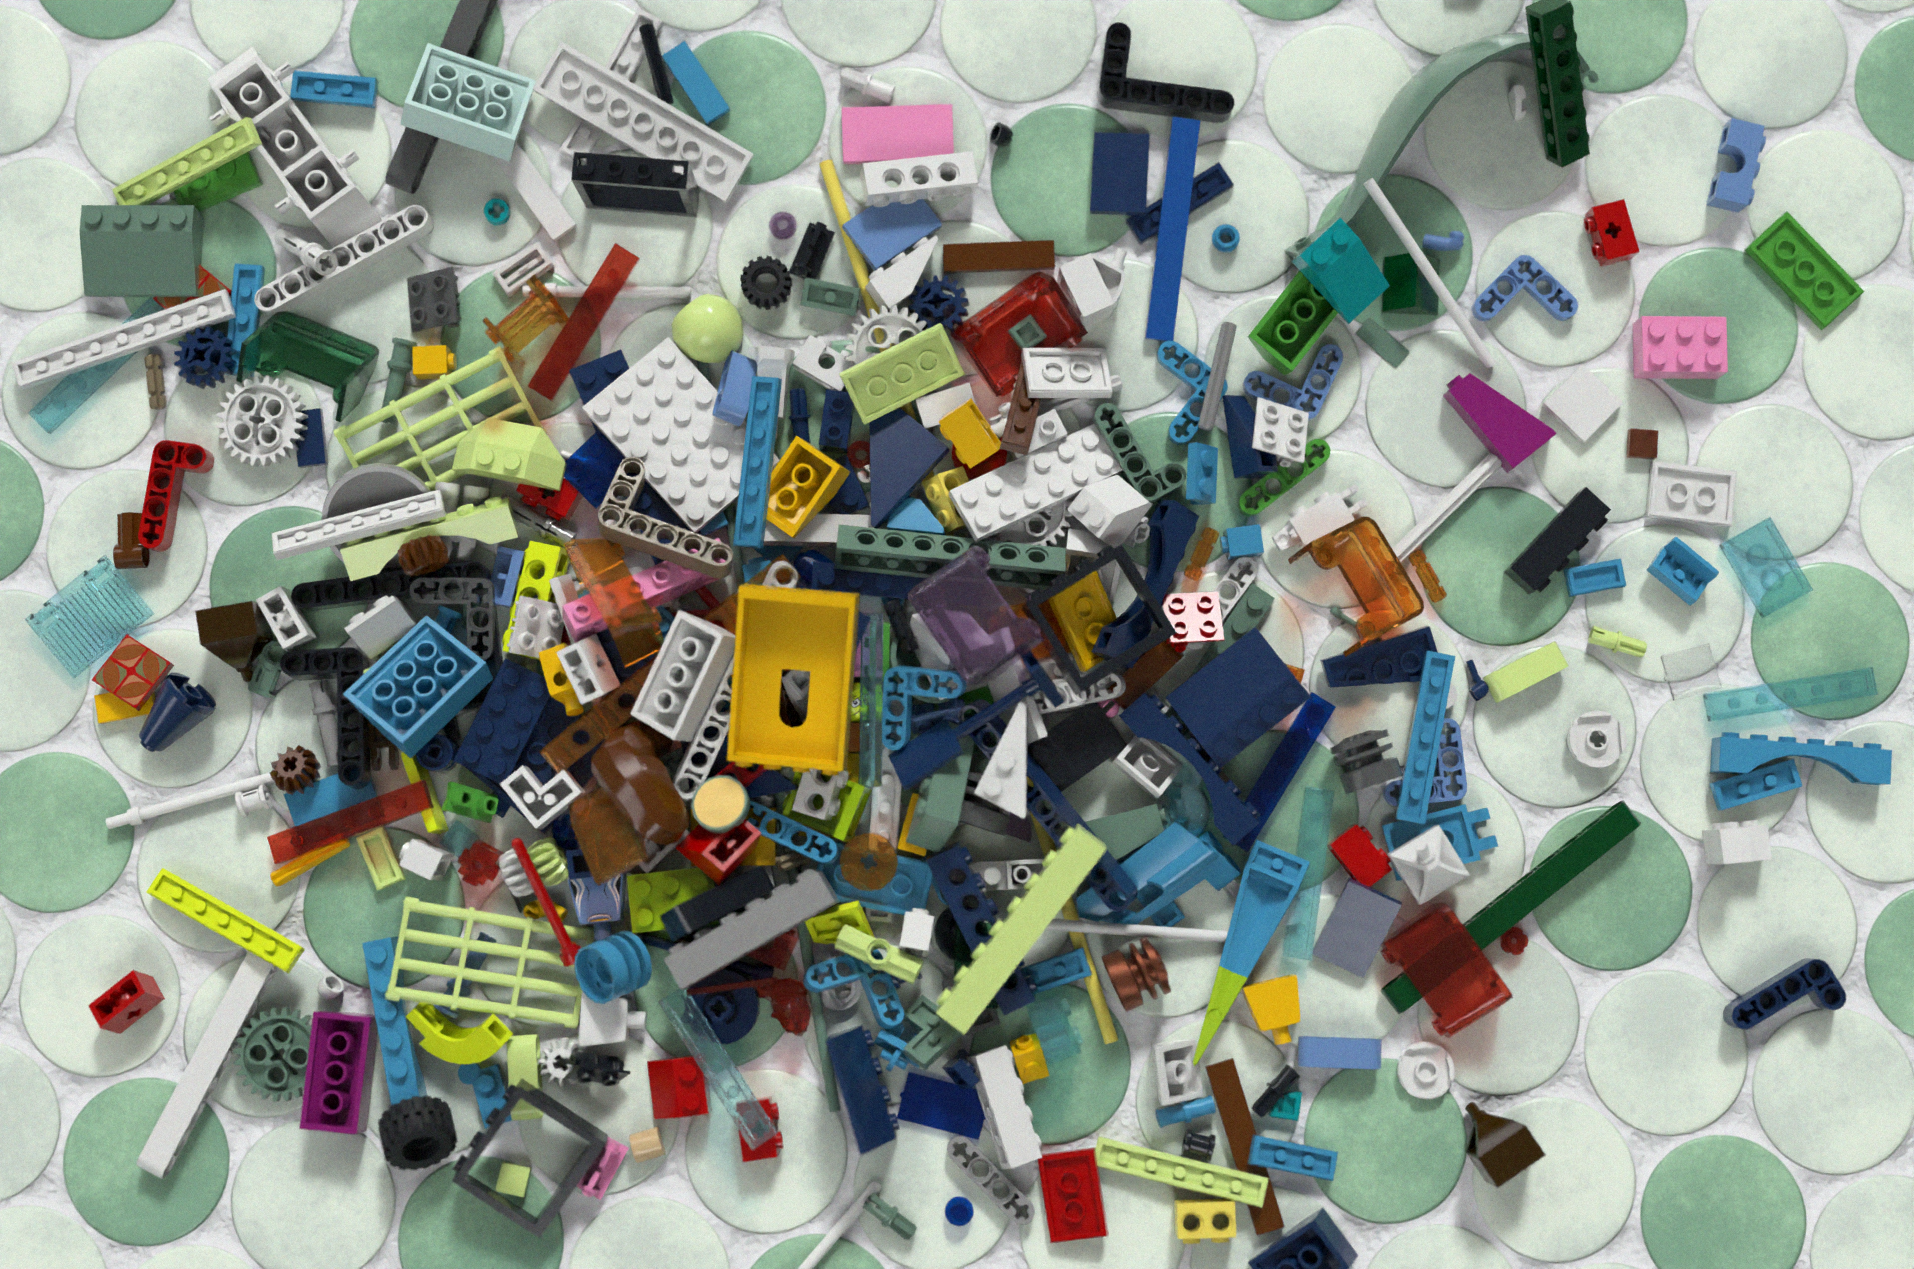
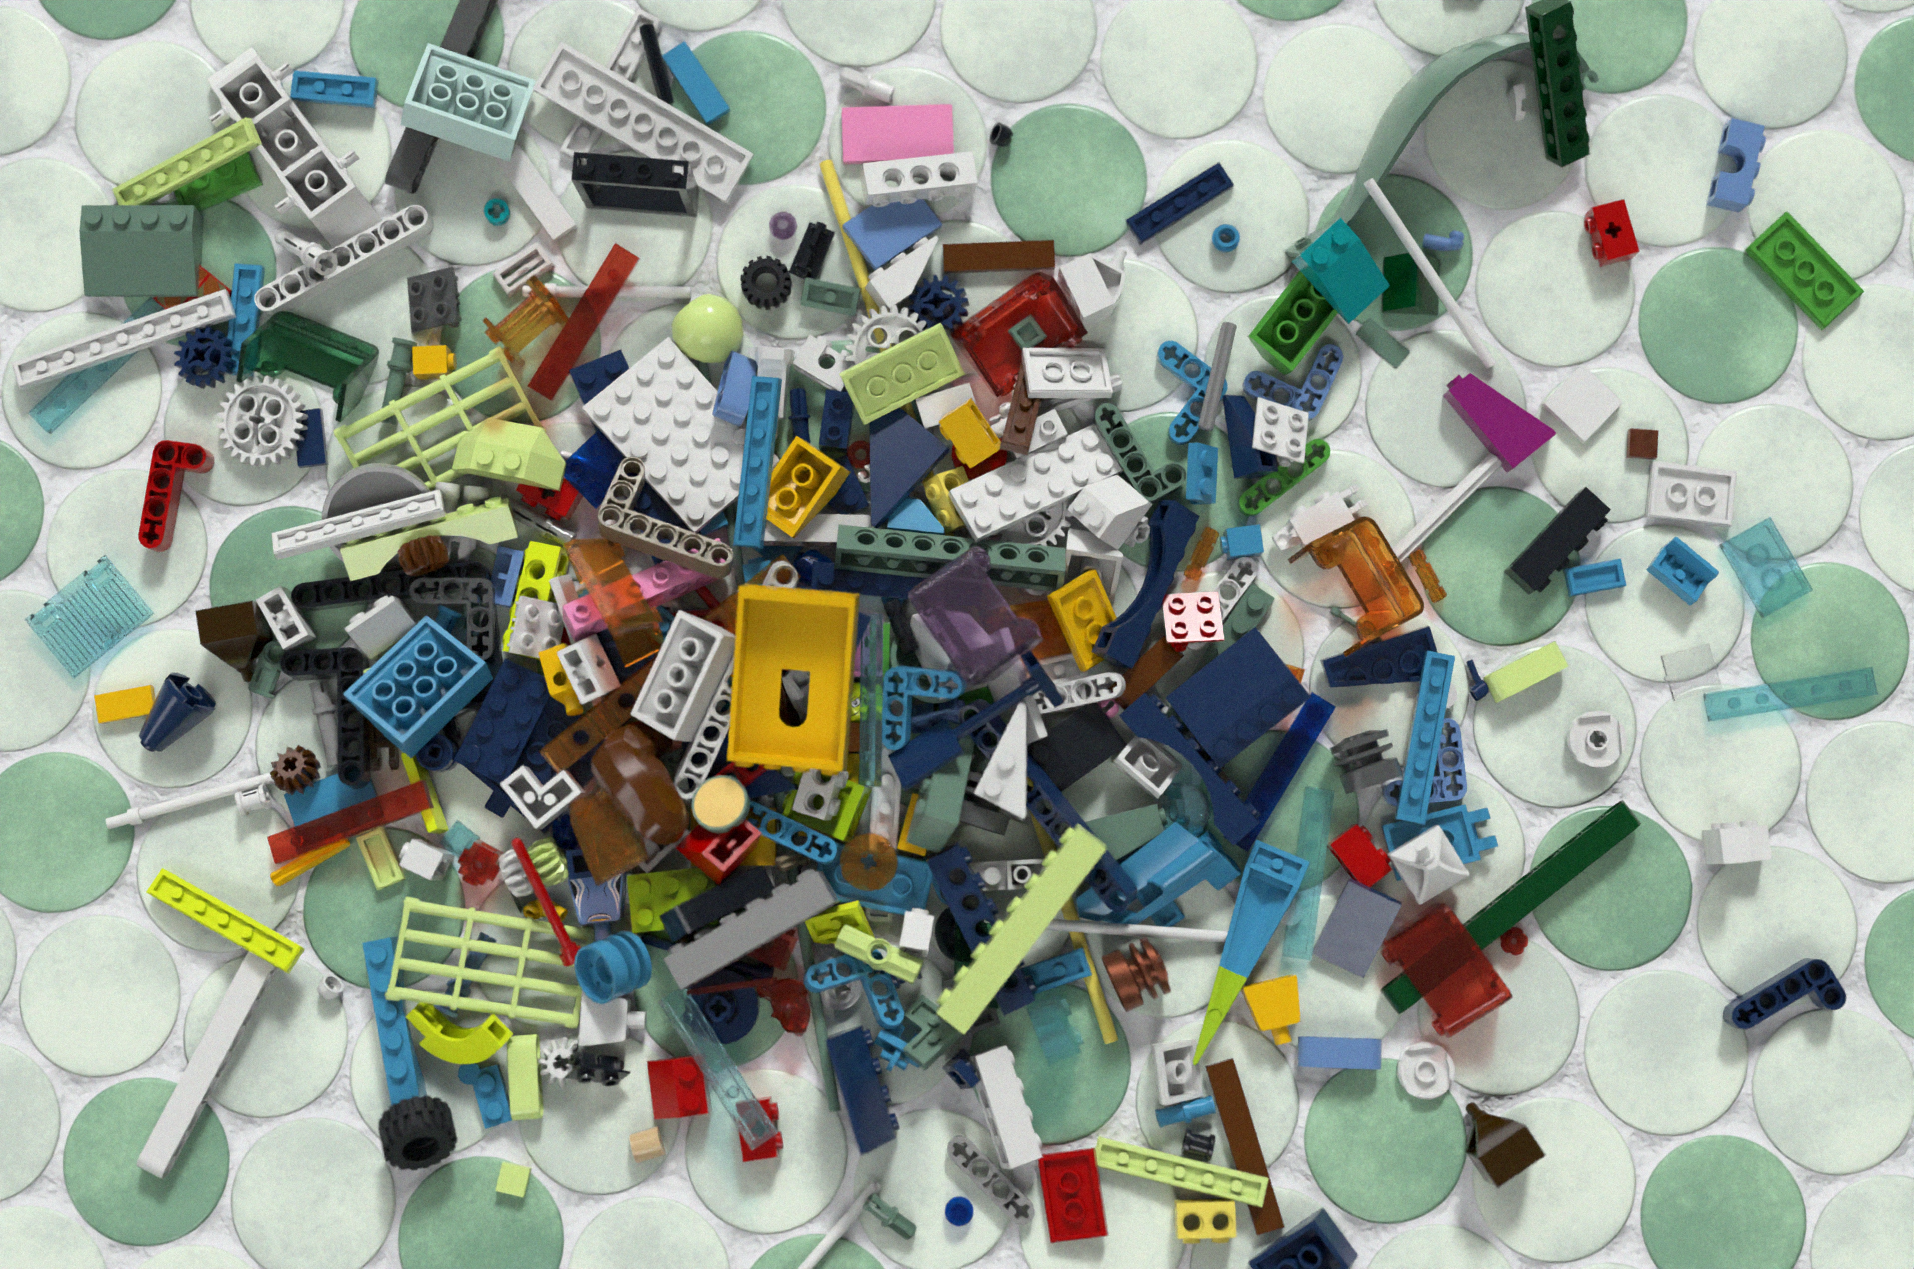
red brick [88,970,165,1034] -> none
tile [92,634,174,711] -> none
reddish brown piece [113,512,150,569] -> none
dark tan axle [144,354,167,410] -> none
sand green gear [233,1007,312,1102] -> none
magenta slope [299,1011,378,1135] -> none
bright green hips [442,782,498,823] -> none
black window [452,1078,608,1238] -> none
bright pink hinge [576,1137,629,1200] -> none
clear blue piece [897,1072,986,1140] -> none
clear purple tile [1005,812,1032,843] -> none
yellow bracket [1009,1033,1050,1084] -> none
black window [1021,545,1177,696] -> none
dark blue tile [1090,132,1150,216] -> none
black beam [1098,22,1235,123] -> none
blue tile [1144,117,1201,342] -> none
dark azure tile [1248,1135,1338,1181] -> none
black axle [1252,1064,1301,1117] -> none
teal tile [1269,1091,1302,1121] -> none
medium blue beam [1471,255,1578,321] -> none
yellowish green axle [1588,625,1647,658] -> none
bright pink brick [1633,316,1728,379] -> none
dark azure plate [1709,759,1802,811] -> none
dark azure arch [1710,732,1892,785] -> none

